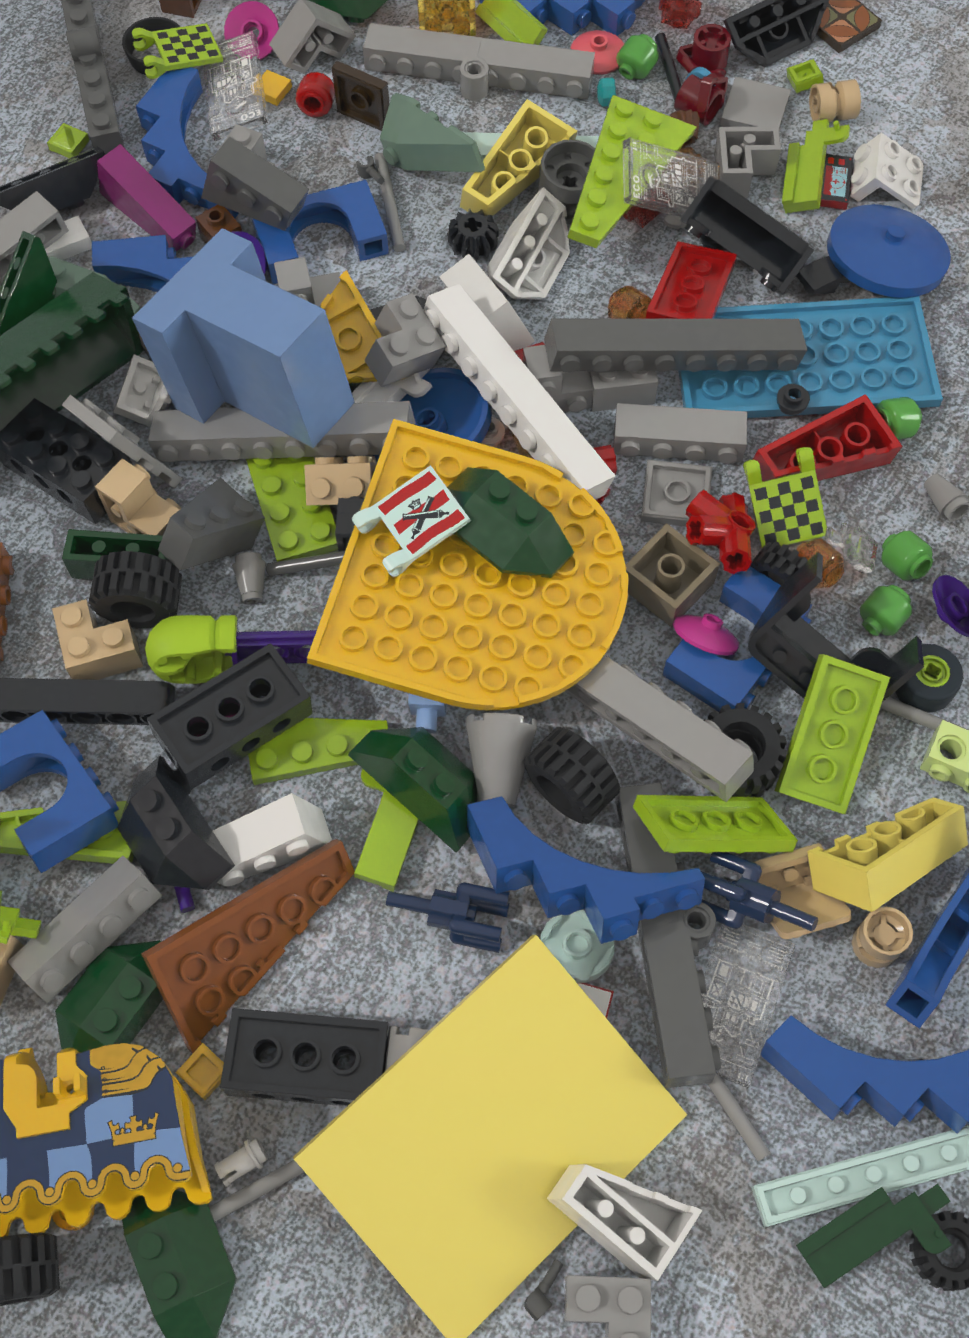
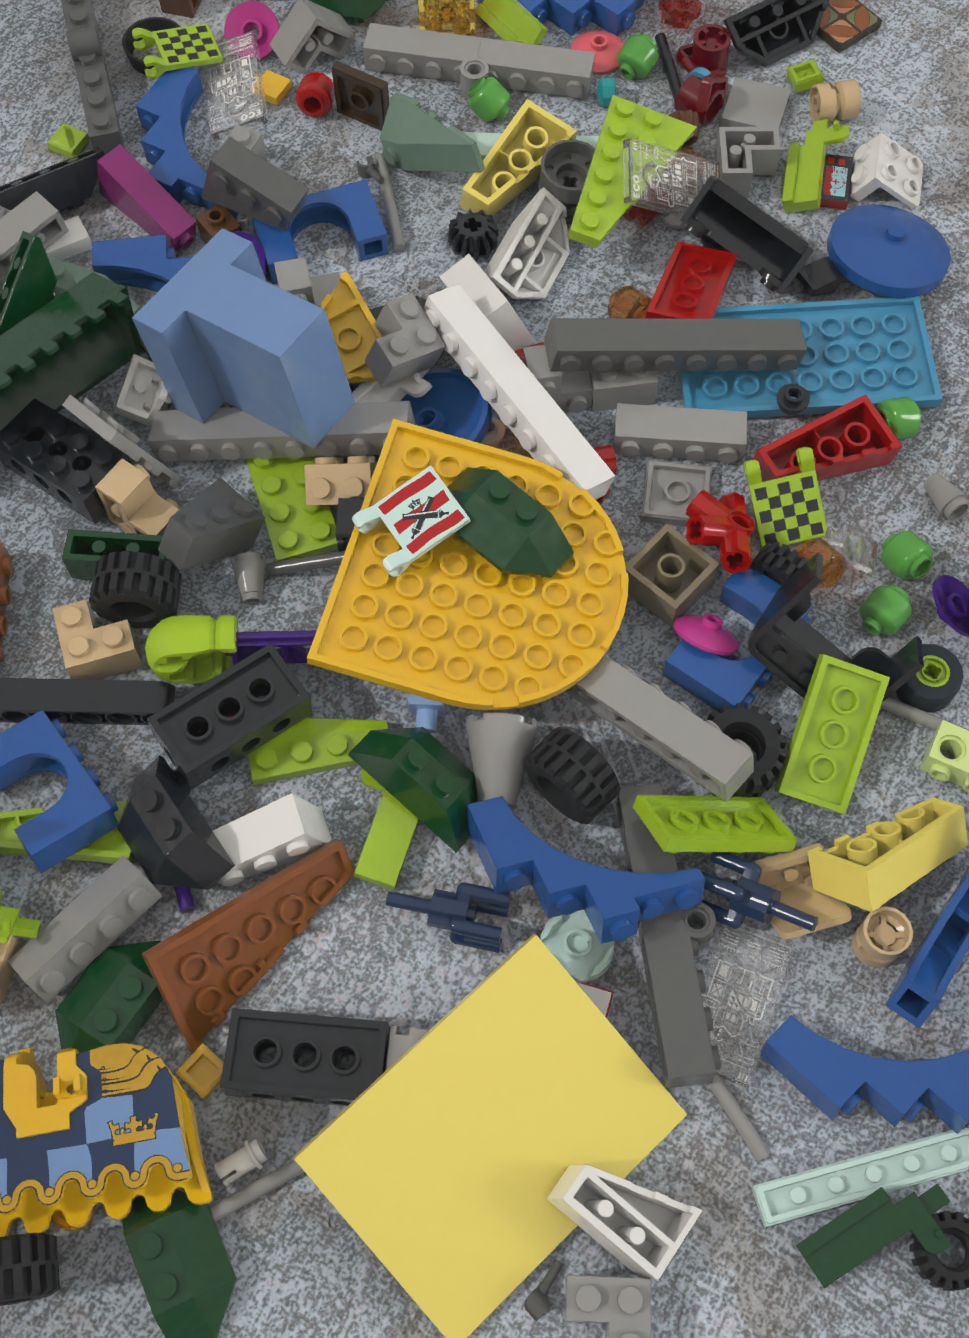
none -> bright green head [467,76,510,122]

